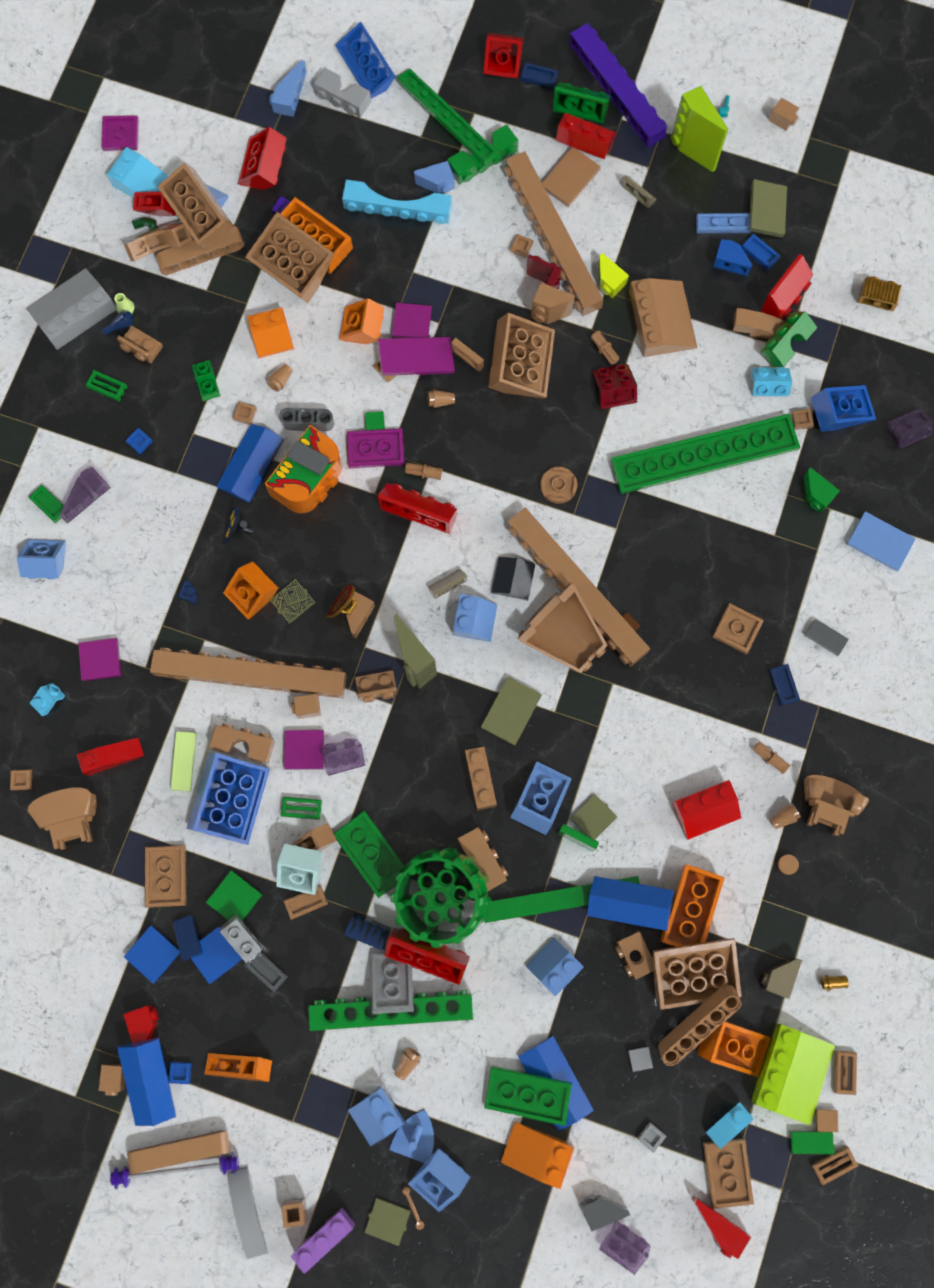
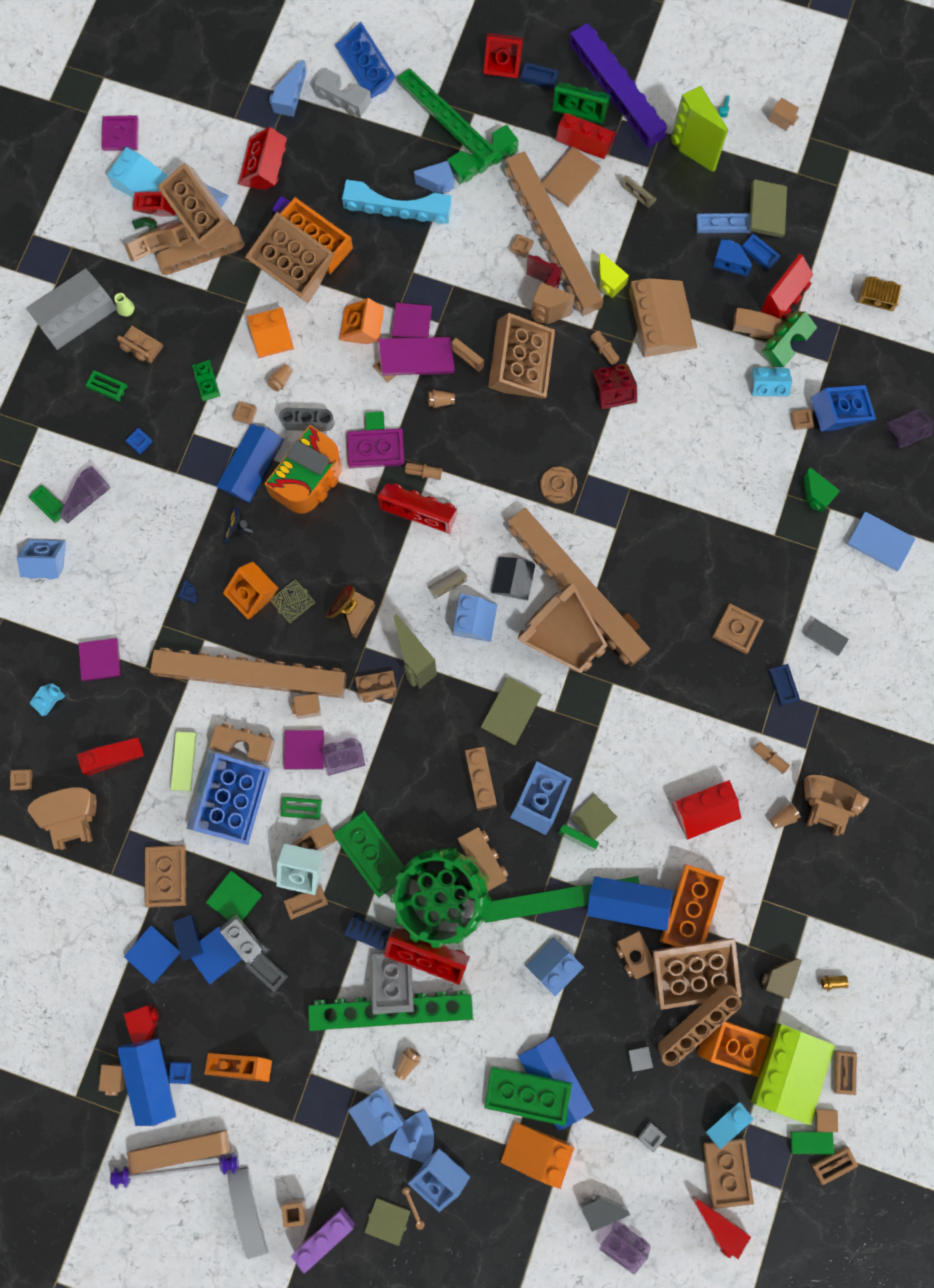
dark blue cone [102,309,134,335] -> none
green plate [611,414,800,494] -> none
medium nougat tile [777,855,799,875] -> none

